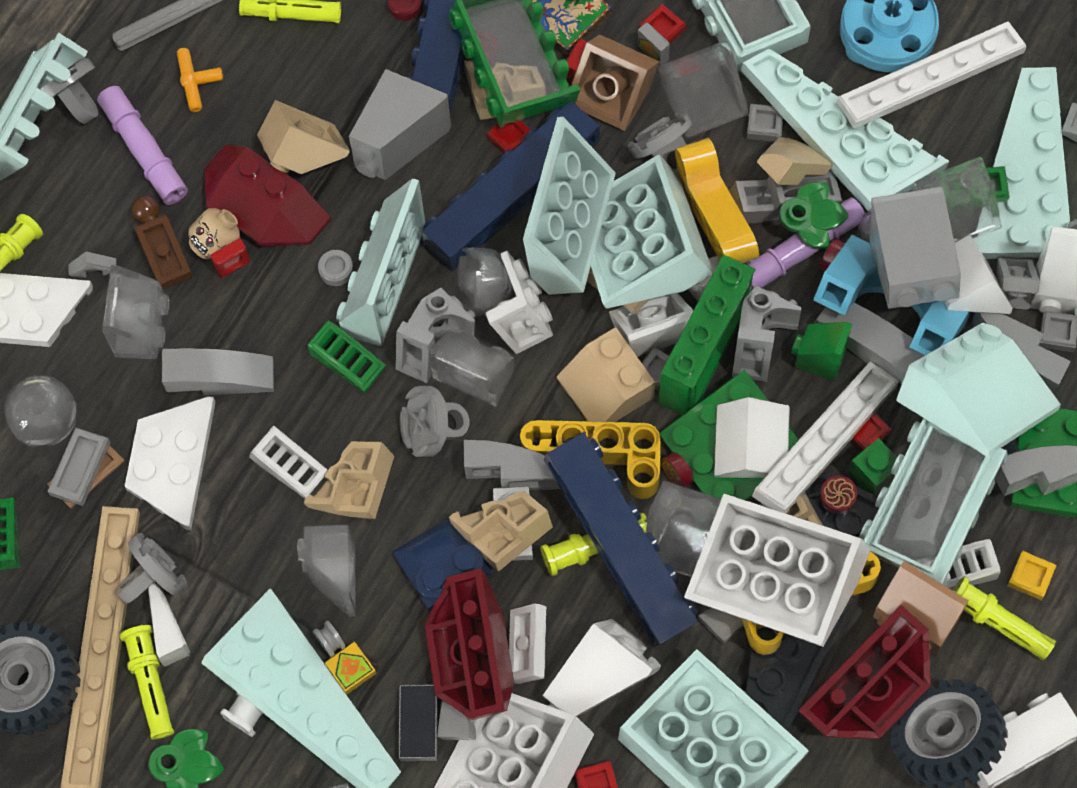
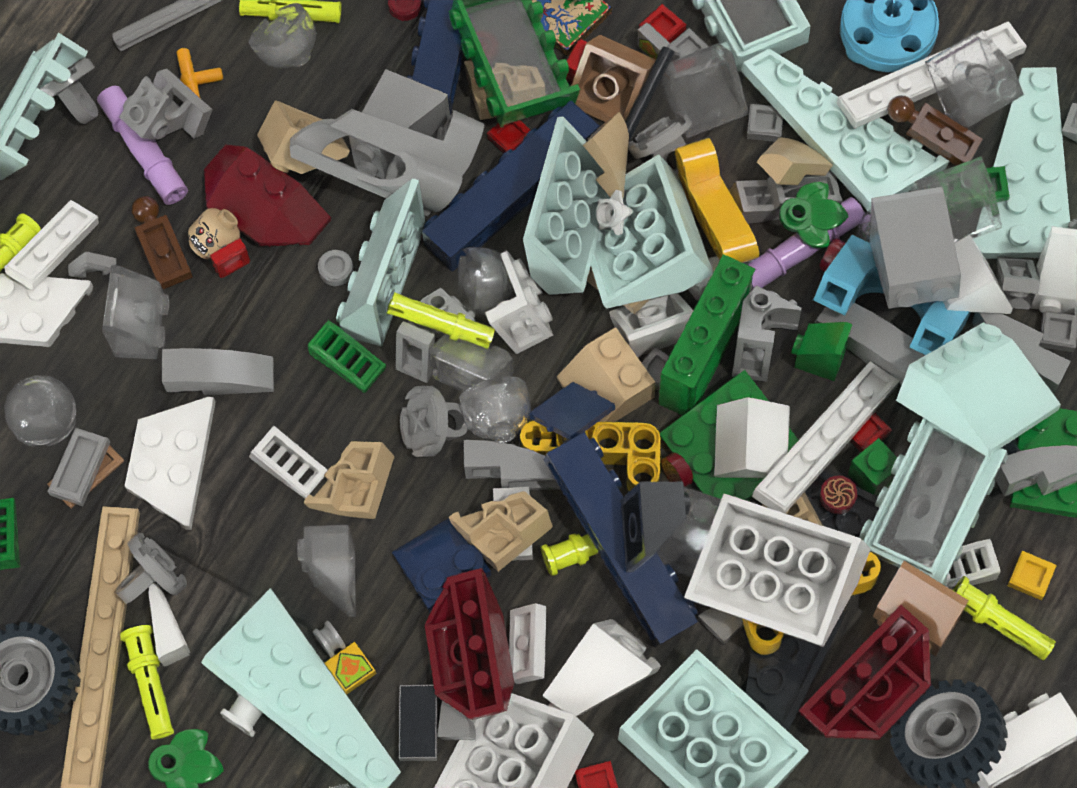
none -> white tile [5,200,99,290]
none -> light grey tile [119,68,213,140]
none -> clear cylinder [249,3,317,68]
none -> light grey panel [290,109,484,216]
none -> neon yellow pin [386,292,495,349]
none -> clear cylinder [458,376,531,443]
none -> dark blue piece [529,382,615,440]
none -> tan slope [583,112,629,198]
none -> white plate [596,190,633,235]
none -> black slope [620,481,690,572]
none -> black bar [625,46,675,142]
none -> light grey tile [669,28,712,63]
none -> reddish brown plate [887,95,983,170]
none -> clear slope [925,30,1024,127]

